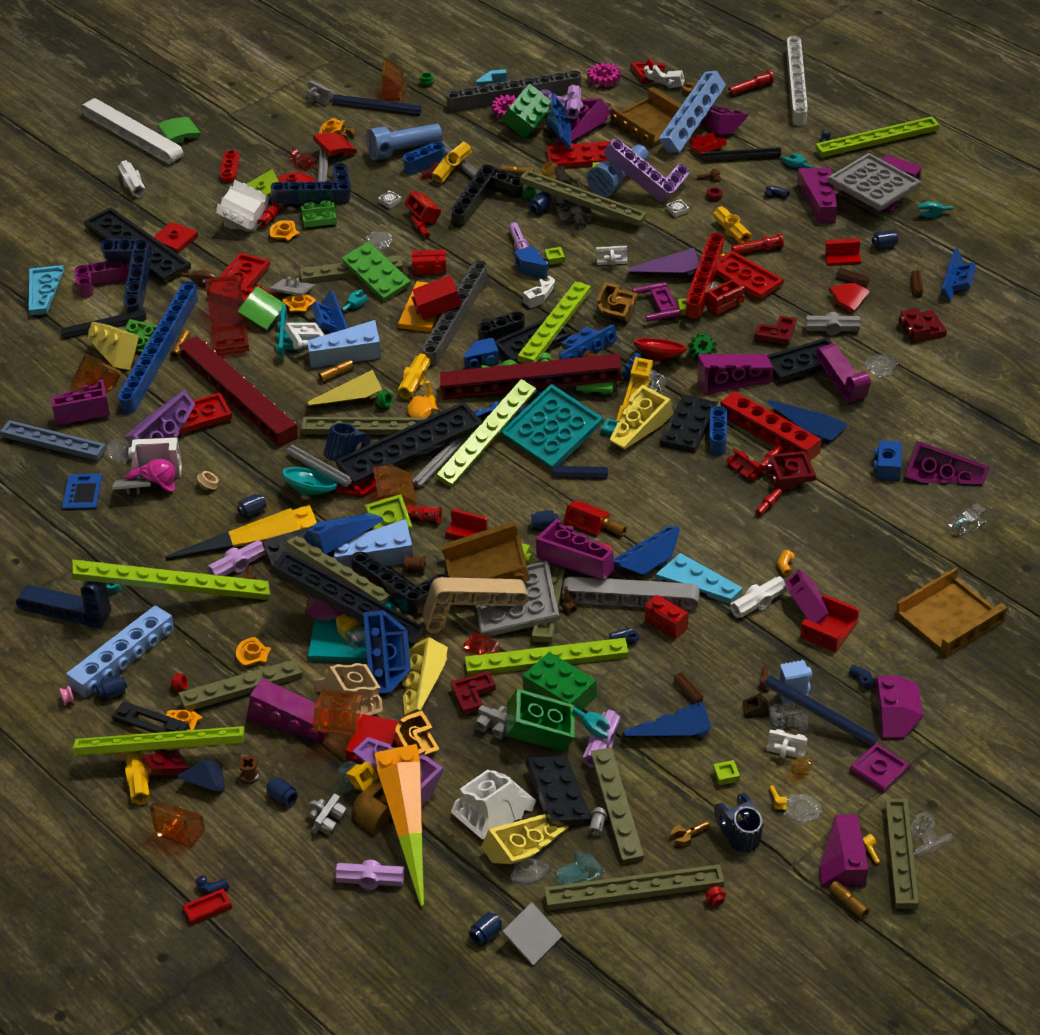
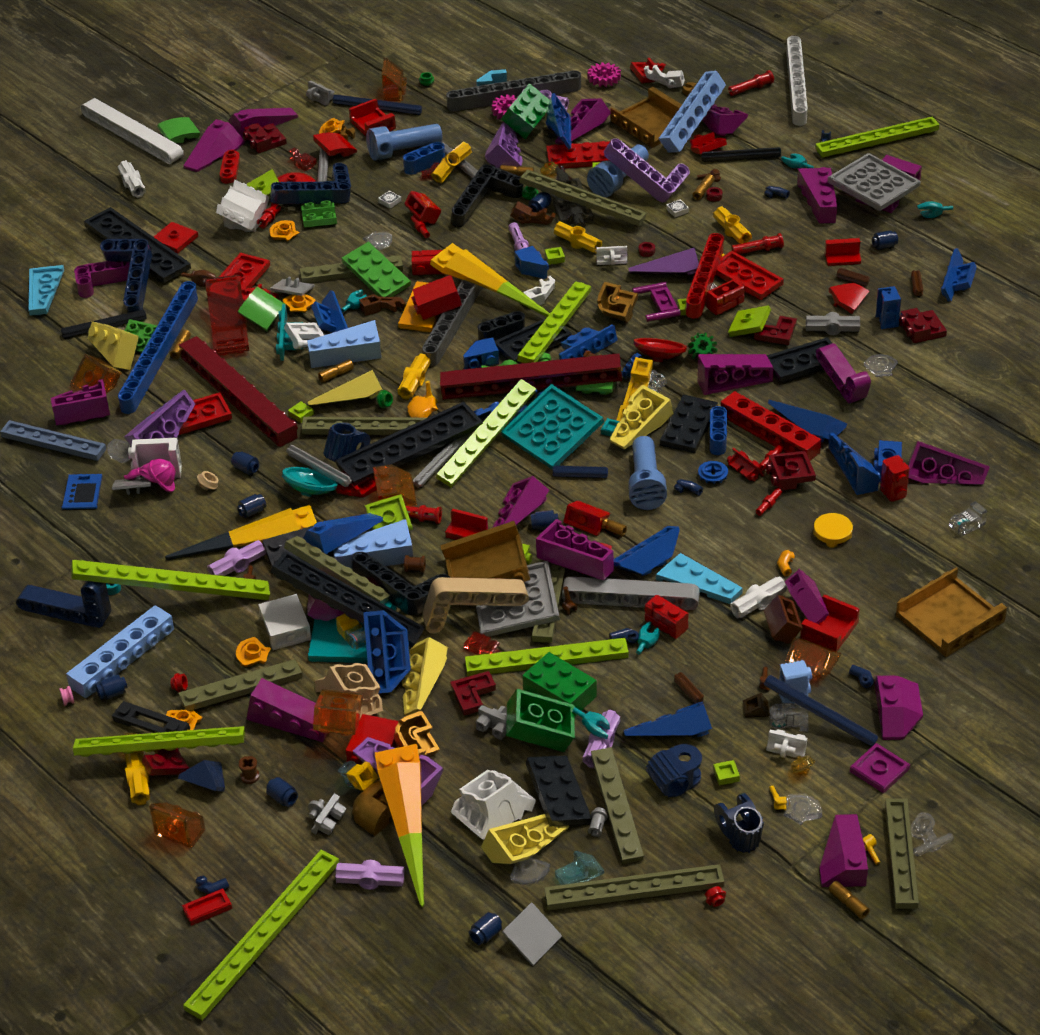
lavender piece [563,85,583,120] -> none
pearl gold bar [671,821,710,847] -> none
none -> lime plate [183,850,339,1021]
none -> magenta wedge [184,119,245,172]
none -> magenta wedge [228,108,298,137]
none -> dark blue brick [231,451,259,475]
none -> dark red plate [243,123,287,153]
none -> white panel [258,594,311,650]
none -> lime plate [288,401,314,423]
none -> red panel [349,99,396,136]
none -> reddish brown piece [359,294,406,316]
none -> yellow plate [430,243,550,317]
none -> medium lavender wedge [485,122,523,168]
none -> magenta wedge [492,476,549,528]
none -> reddish brown piece [510,201,556,225]
none -> yellow piece [554,221,602,254]
none -> medium blue piece [628,436,667,510]
none -> teal hand [636,621,660,655]
none -> dark red tile [638,242,655,257]
none -> dark blue piece [646,744,702,797]
none -> dark blue arm [674,479,703,496]
none -> pearl gold piece [692,174,715,200]
none -> blue gear [698,461,728,484]
none -> lime plate [728,305,771,337]
none -> reddish brown brick [763,595,803,644]
none -> clear orange slope [785,638,841,678]
none -> yellow tile [813,513,853,548]
none -> blue wedge [828,433,881,495]
none -> blue hinge [875,286,901,329]
none -> red brick [880,455,910,502]

